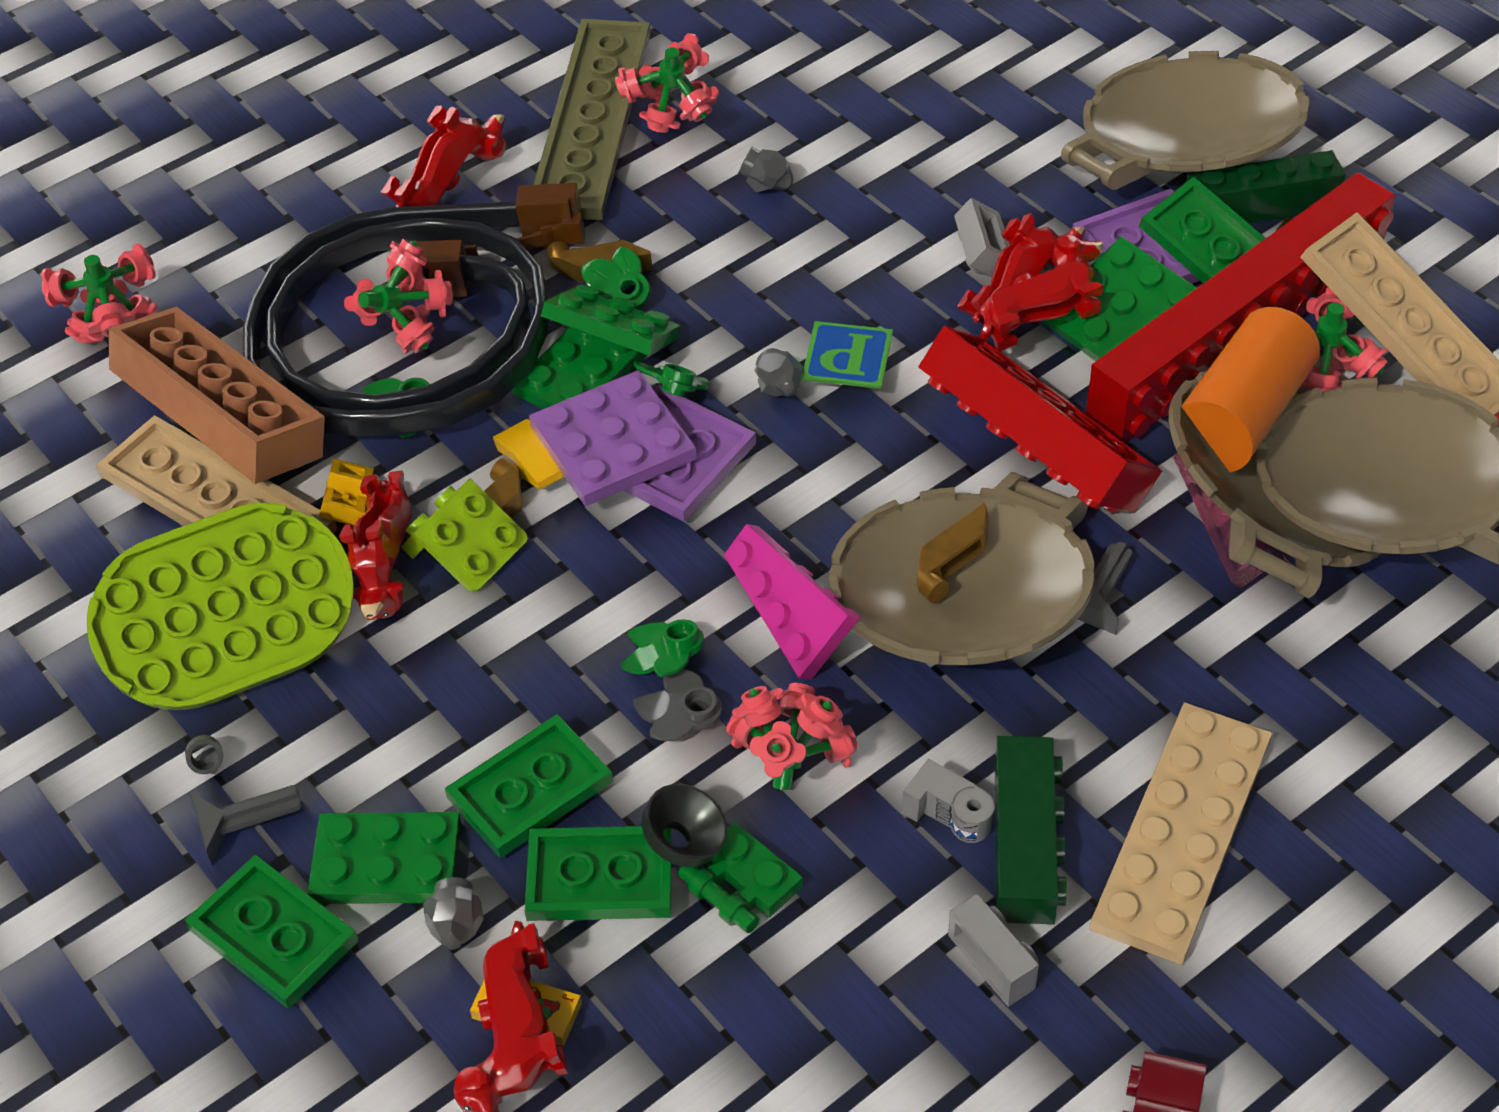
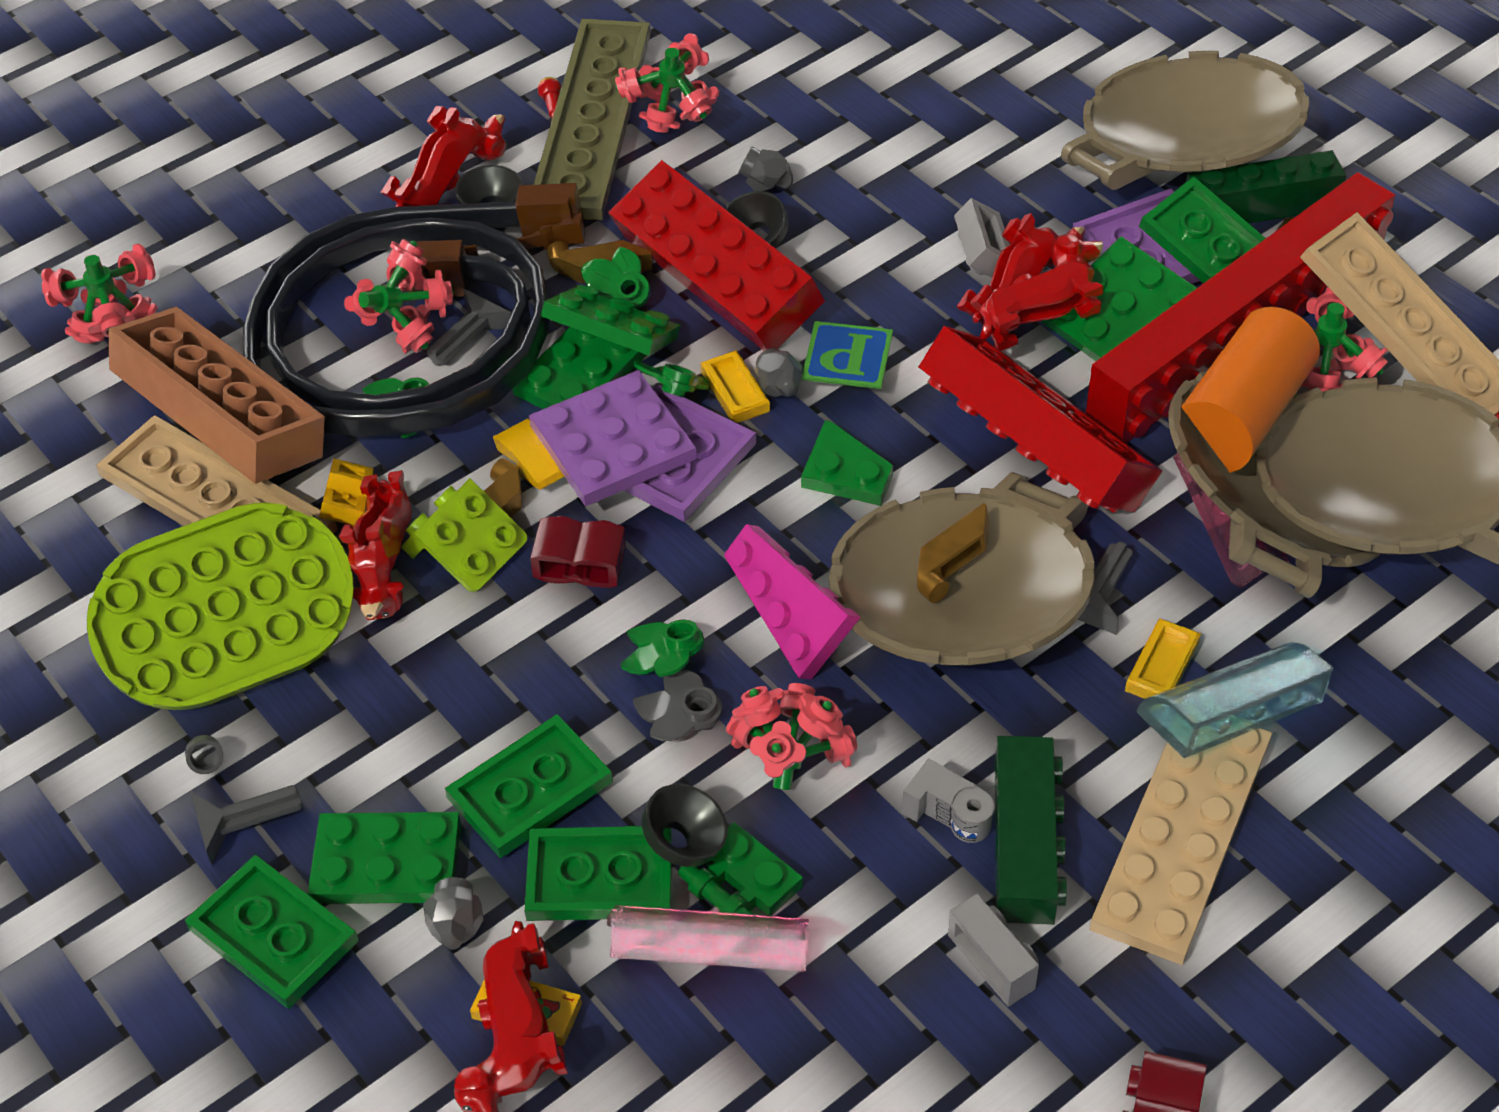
none -> dark grey piece [427,288,512,366]
none -> pearl dark grey piece [455,165,523,204]
none -> dark red brick [530,516,626,588]
none -> red piece [537,77,562,119]
none -> clear pink panel [607,905,809,972]
none -> red brick [608,160,825,351]
none -> yellow tile [700,350,770,423]
none -> pearl dark grey piece [725,191,789,248]
none -> green wing [801,420,893,506]
none -> yellow tile [1125,618,1201,707]
none -> clear light blue brick [1137,642,1333,759]

